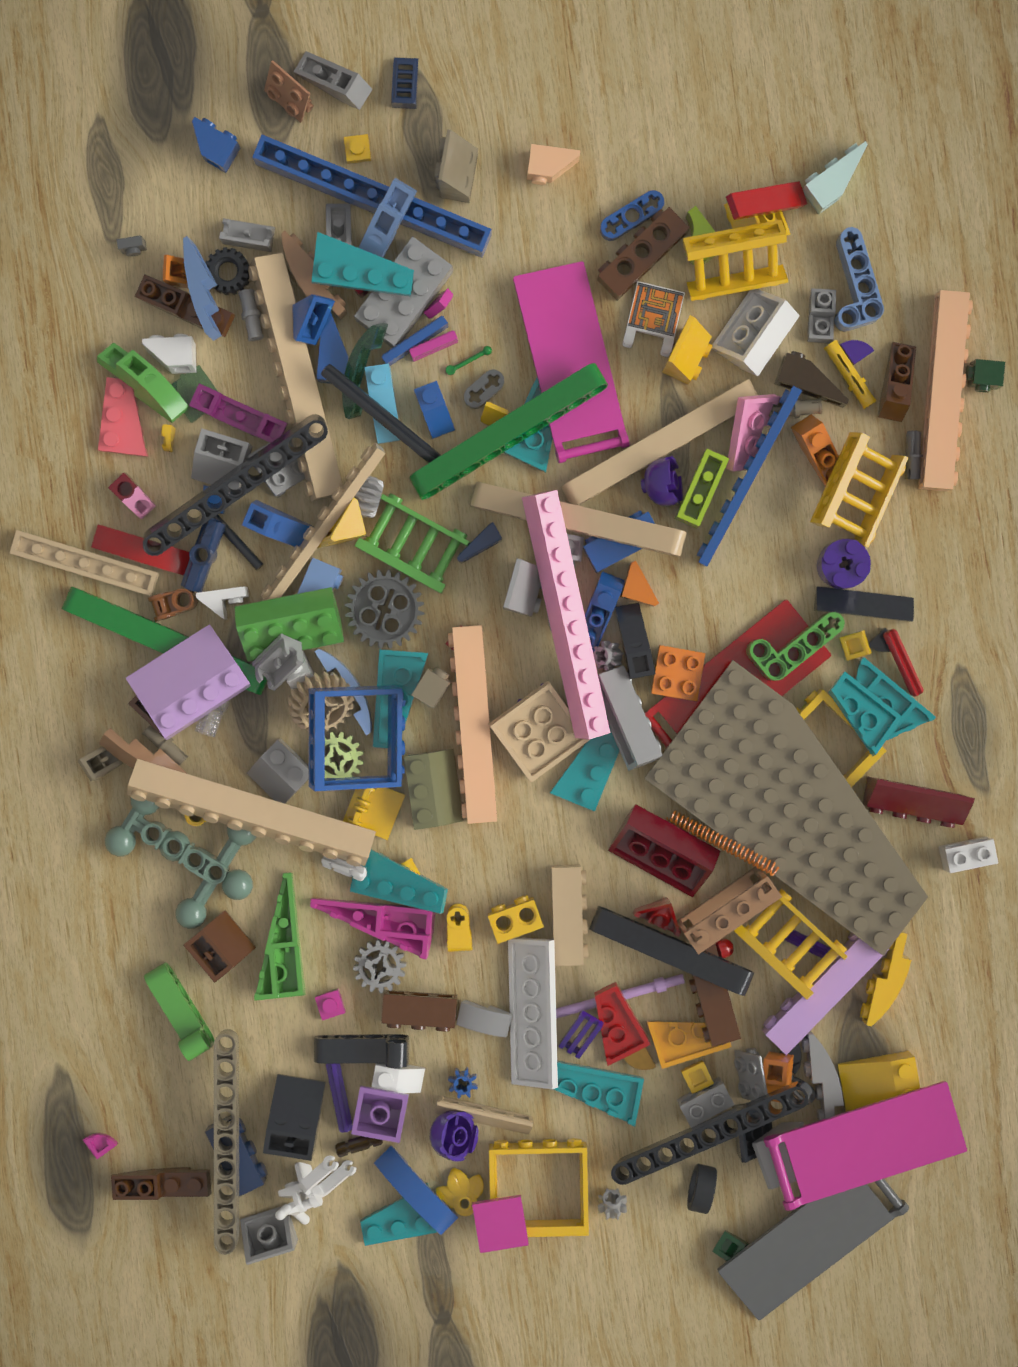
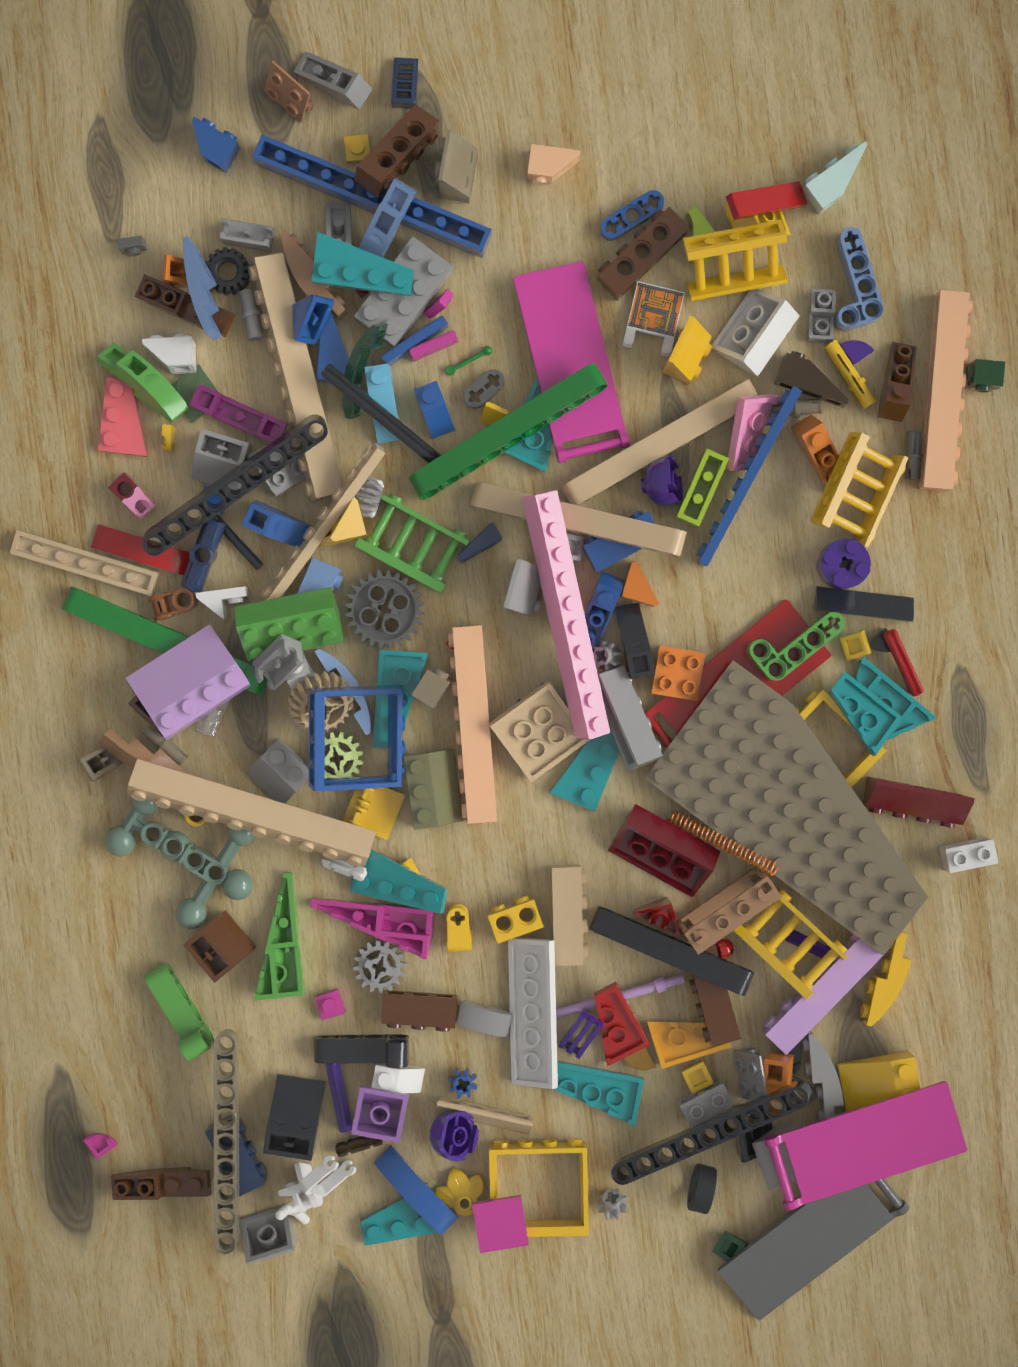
none -> reddish brown brick [355,104,439,198]

